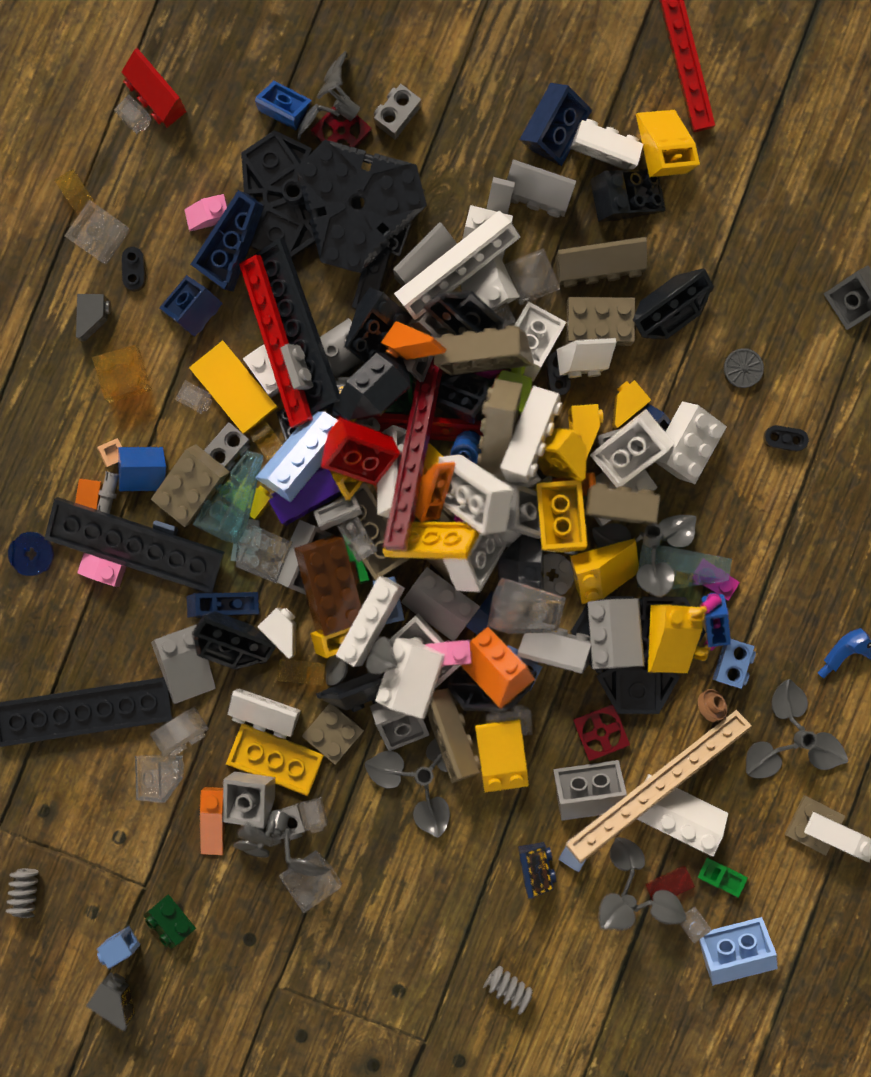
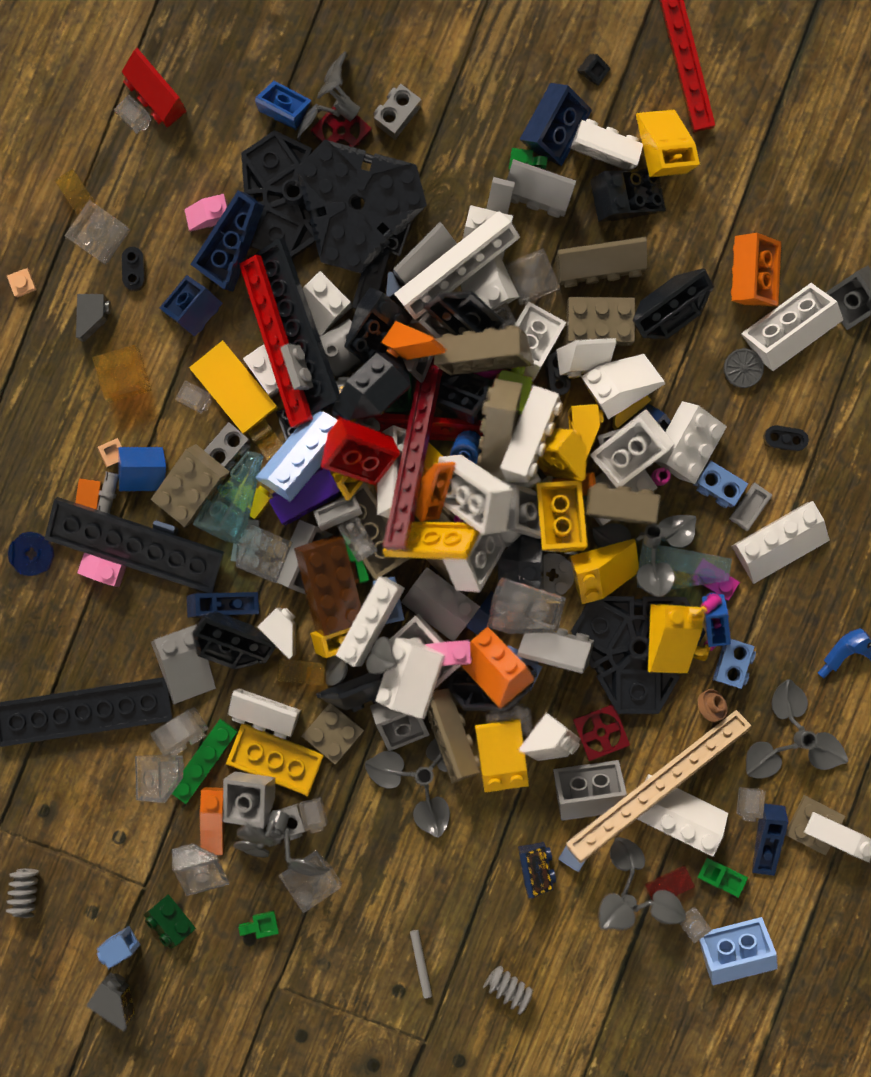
light grey slope [588,599,644,669] -> none
none -> light nougat plate [7,268,37,297]
none -> green plate [168,719,238,804]
none -> clear slope [172,844,229,896]
none -> green plate [238,910,279,939]
none -> white slope [303,271,352,337]
none -> sand blue slope [386,271,401,300]
none -> light grey bar [410,930,432,998]
none -> green plate [509,148,548,171]
none -> white slope [519,713,581,761]
none -> black slope [577,54,611,86]
none -> white slope [581,354,665,419]
none -> dark pink pin [650,468,671,486]
none -> medium blue brick [693,460,748,508]
none -> light grey tile [729,483,773,531]
none -> orange slope [731,233,781,307]
none -> white slope [732,501,830,584]
none -> clear brick [736,787,765,822]
none -> white slope [741,283,843,371]
none -> dark blue slope [752,803,789,876]

